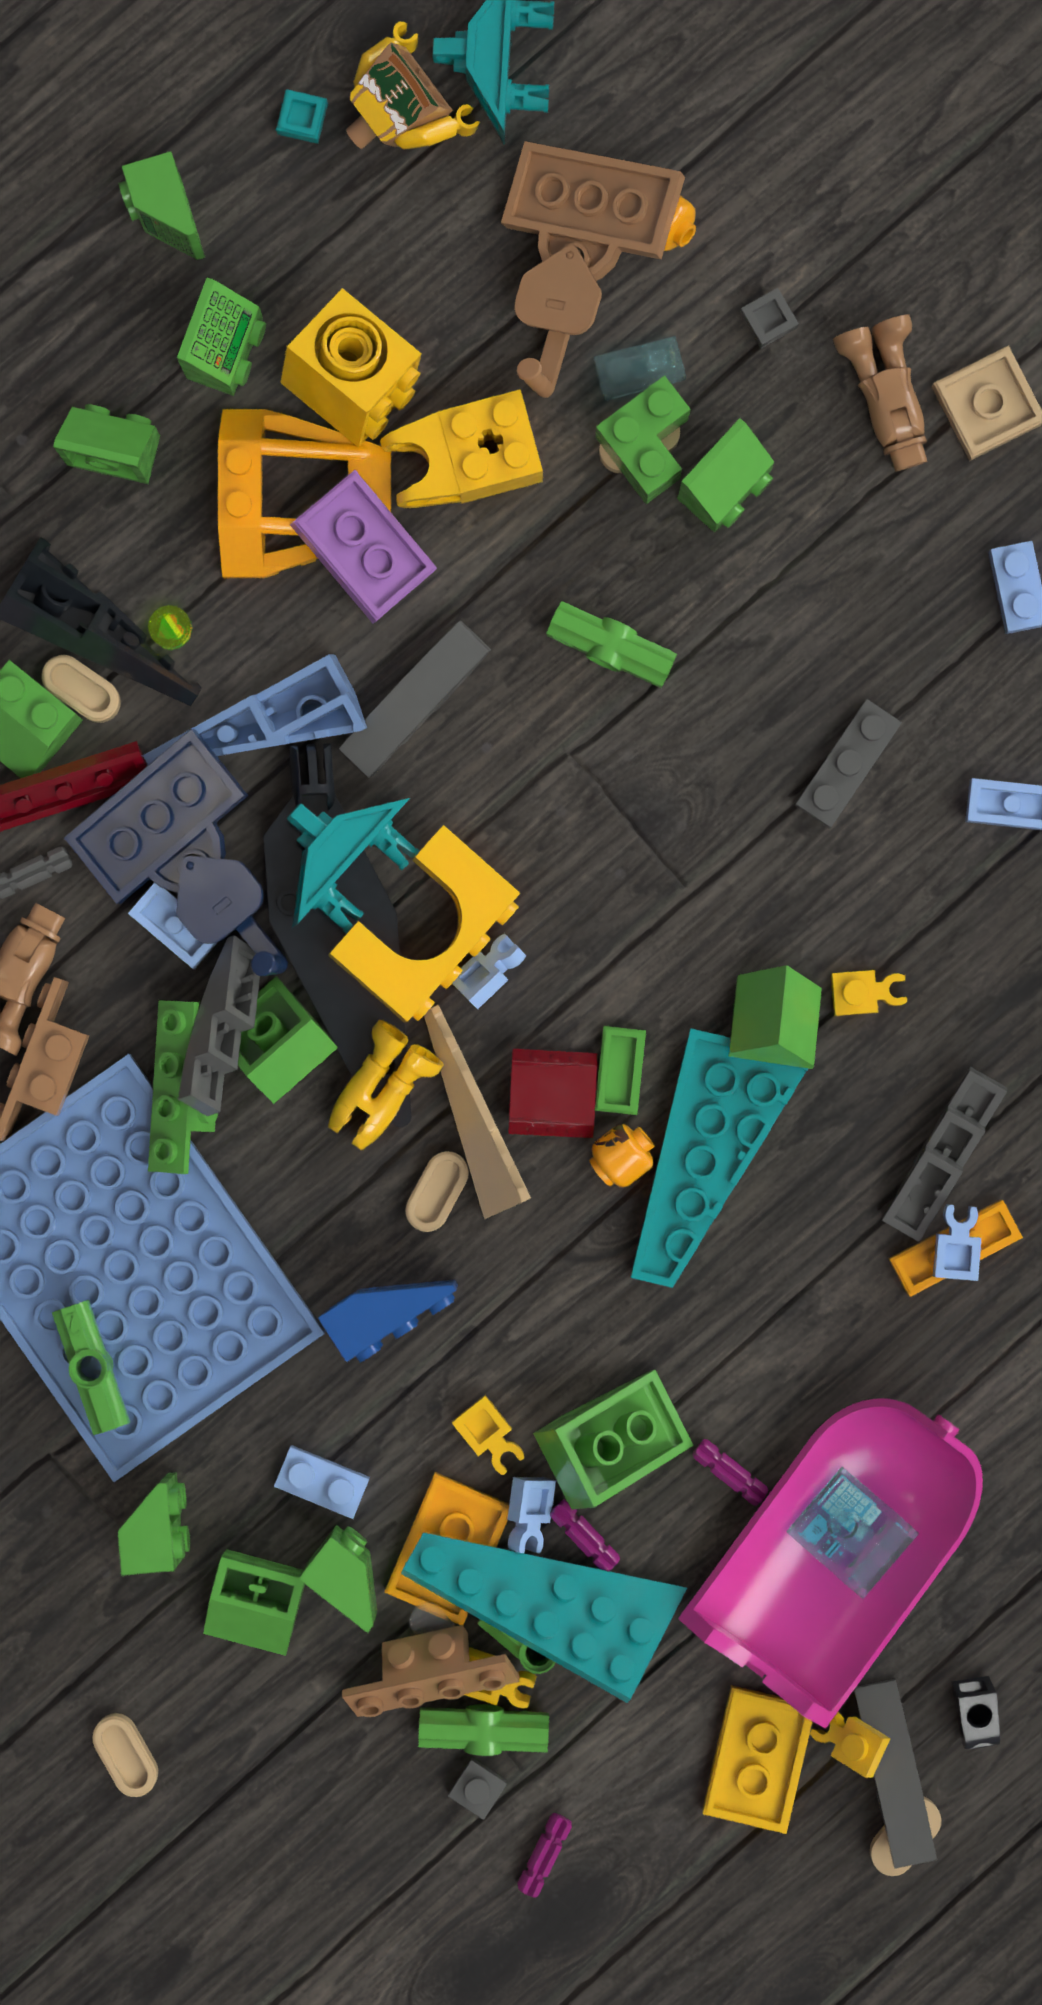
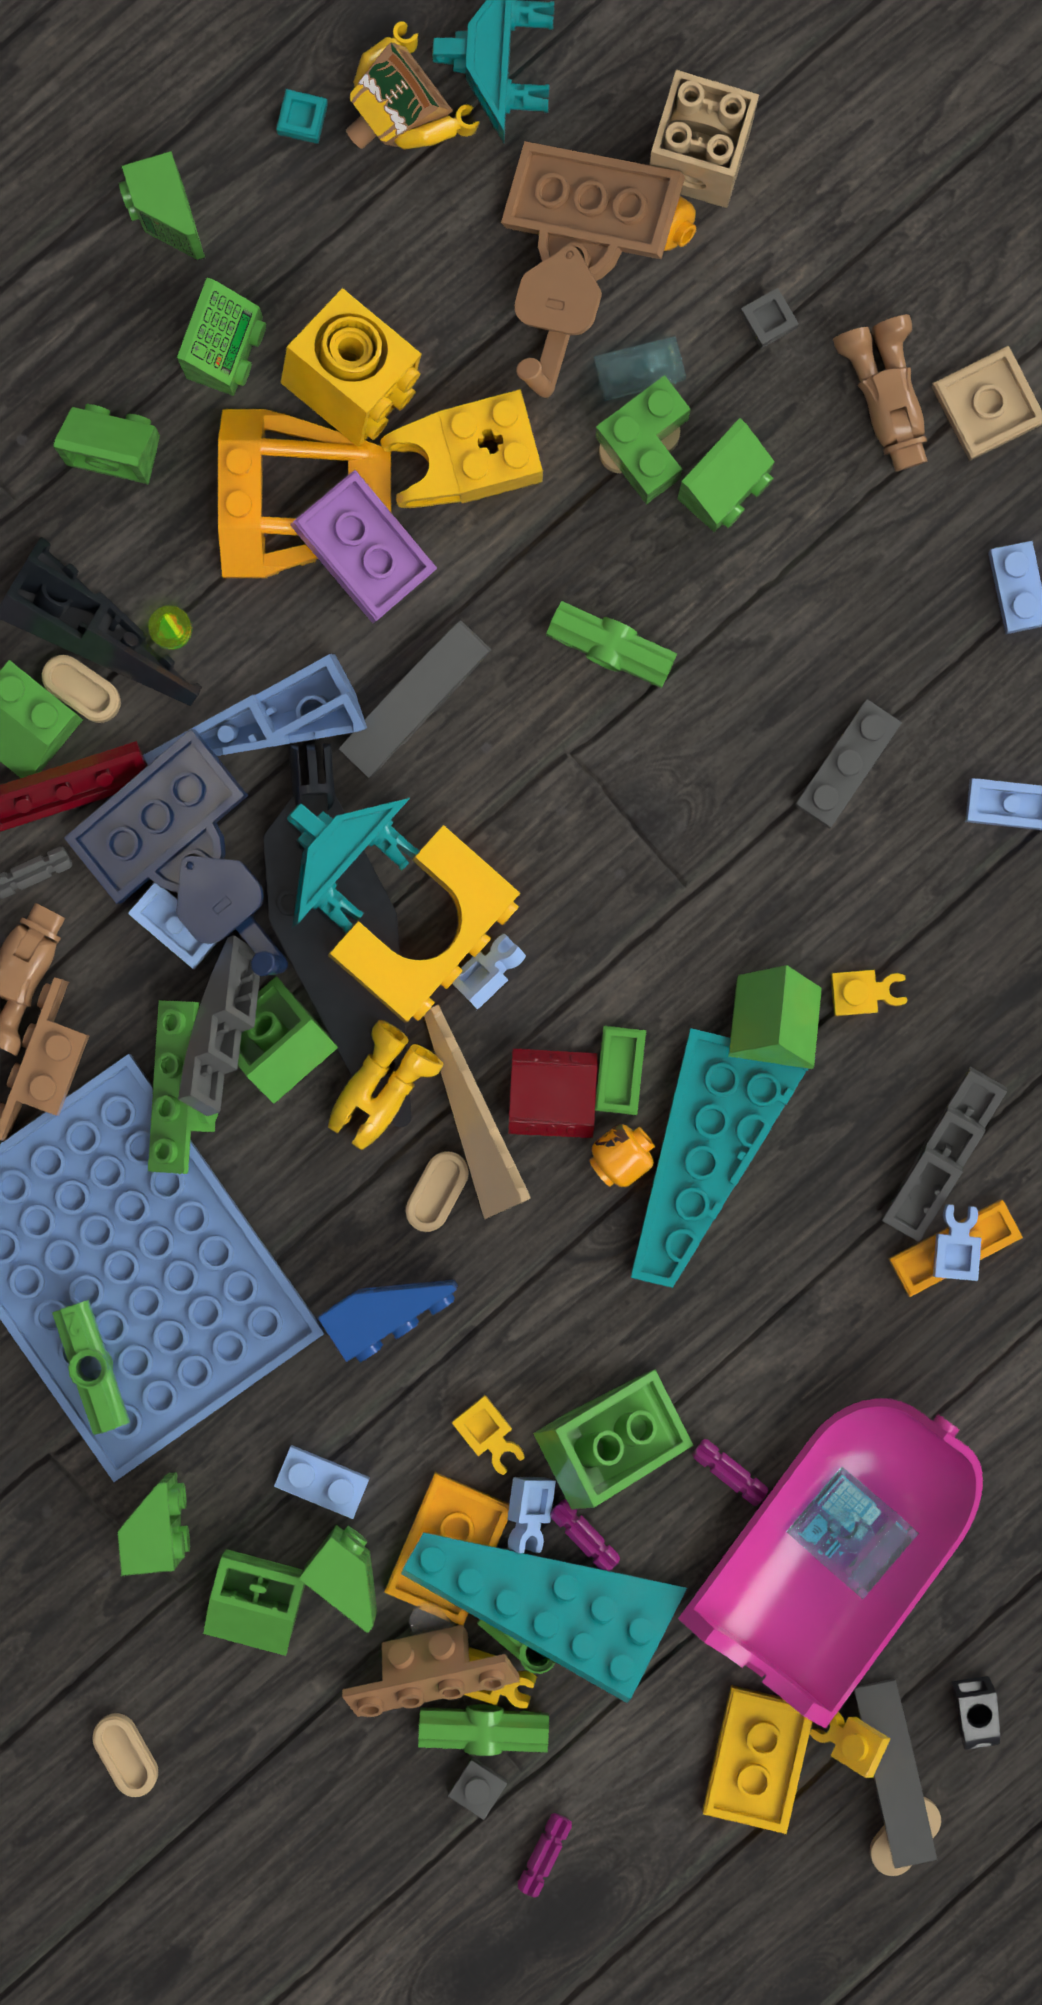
none -> tan brick [650,70,759,208]

